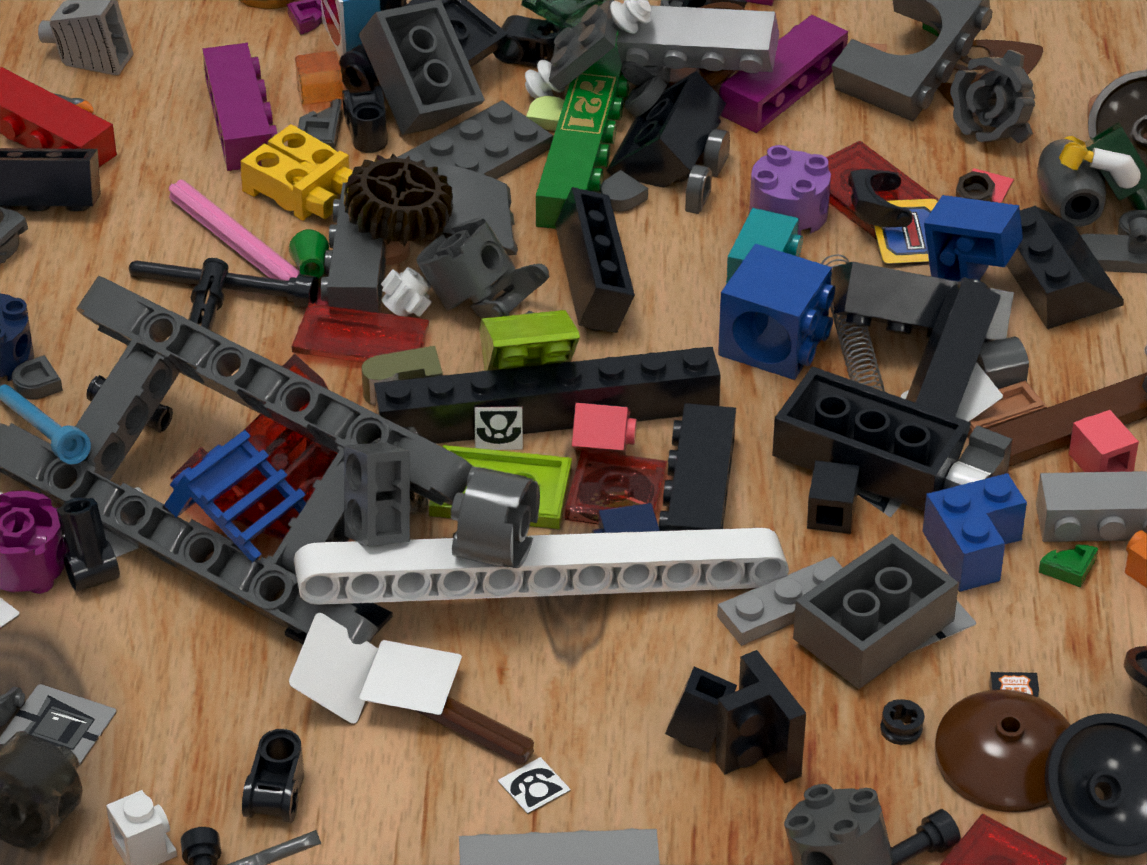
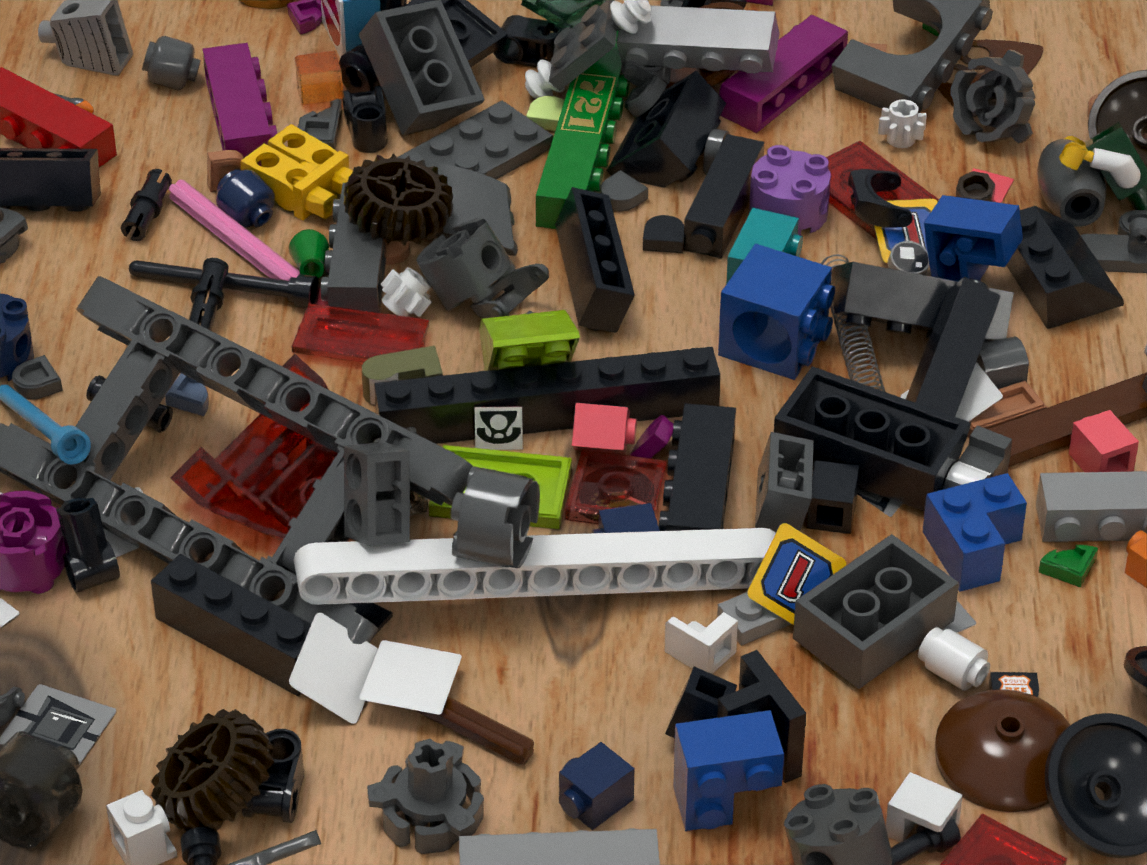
blue plate [164,430,306,563] -> none
sticker [498,757,571,814] -> none
dark grey tile [685,165,712,214] -> none
black bush [880,699,925,745] -> none
none -> black pin [121,169,172,241]
none -> dark grey head [142,36,201,90]
none -> black brick [151,554,311,696]
none -> dark brown gear [151,709,274,831]
none -> sand blue tile [165,374,209,416]
none -> nougat tile [207,150,244,192]
none -> dark blue head [216,170,275,228]
none -> dark grey piece [367,739,484,854]
none -> dark blue brick [559,742,635,830]
none -> magenta tile [630,415,674,464]
none -> black tile [643,215,684,253]
none -> white panel [665,612,738,674]
none -> blue brick [673,710,784,831]
none -> black brick [683,134,764,259]
none -> sticker [747,523,846,625]
none -> dark grey brick [755,432,813,533]
none -> white gear [878,100,927,148]
none -> white panel [886,772,962,842]
none -> tile [888,241,929,275]
none -> white brick [918,627,990,691]

